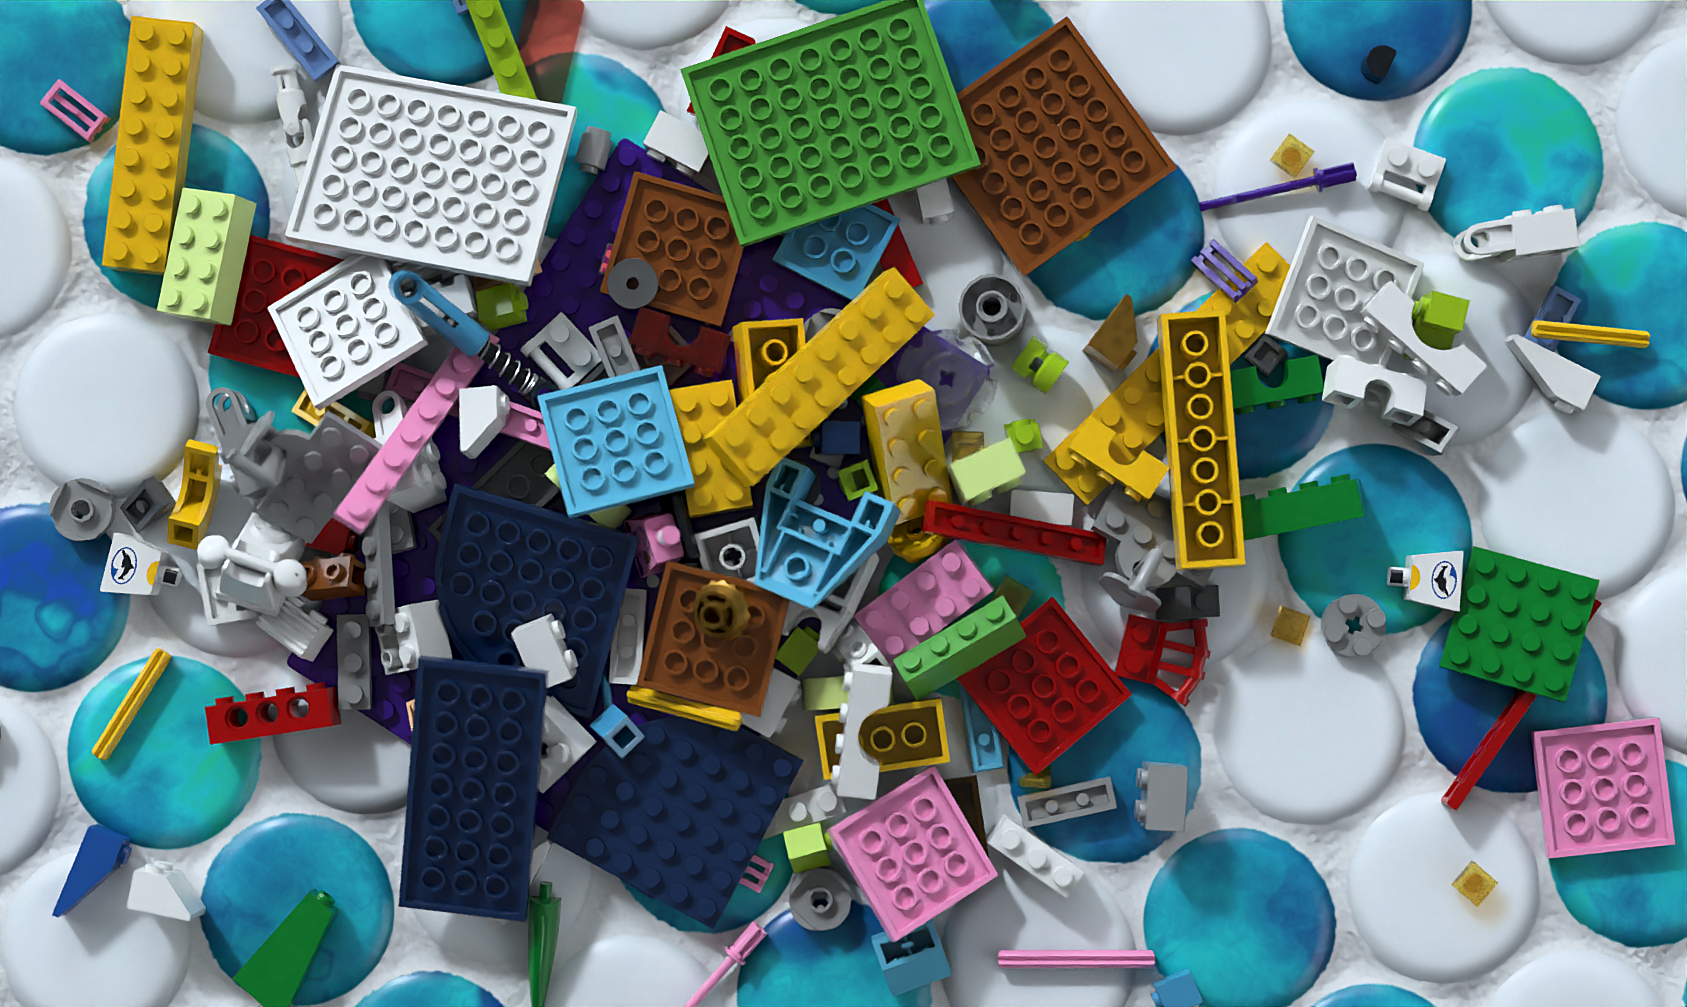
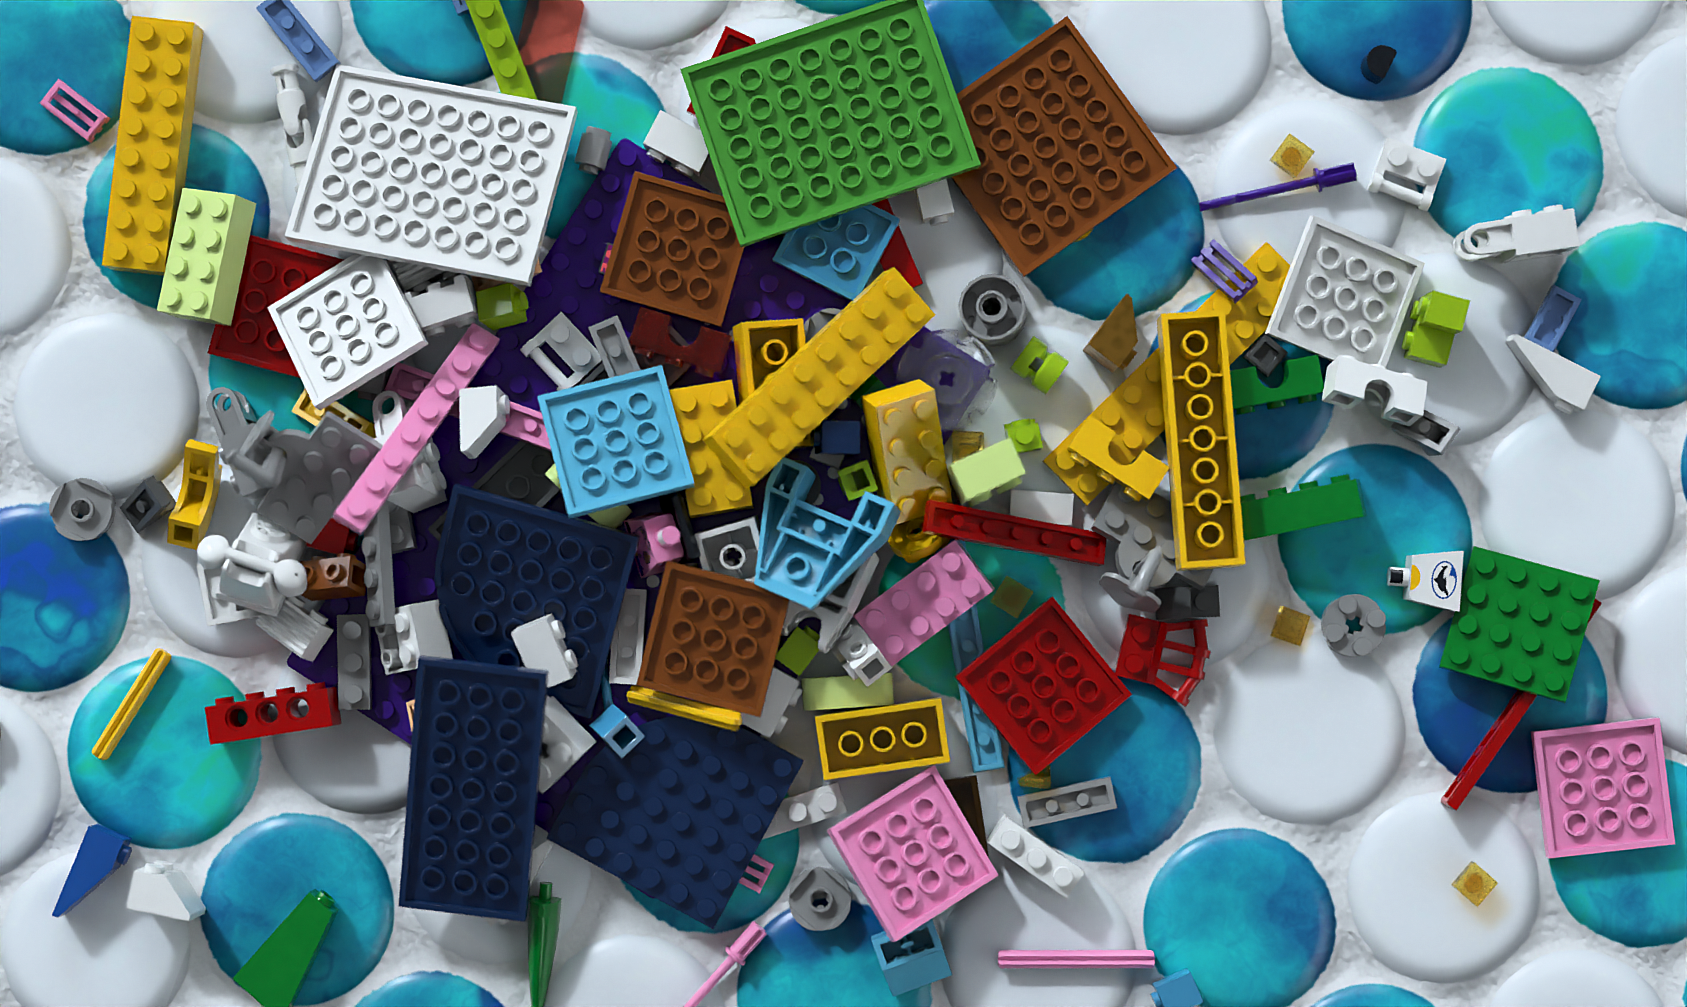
white torso [100,532,182,595] -> none
dark azure piece [388,270,560,412] -> none
dark grey piece [607,258,659,310] -> none
pearl gold piece [693,580,751,641] -> none
lime brick [783,822,834,874] -> none
white arch [831,663,892,800] -> none
bright green brick [893,595,1027,701] -> none
light grey brick [1134,761,1188,832] -> none
white arch [1360,281,1487,396] -> none
yellow axle [1531,320,1650,348] -> none

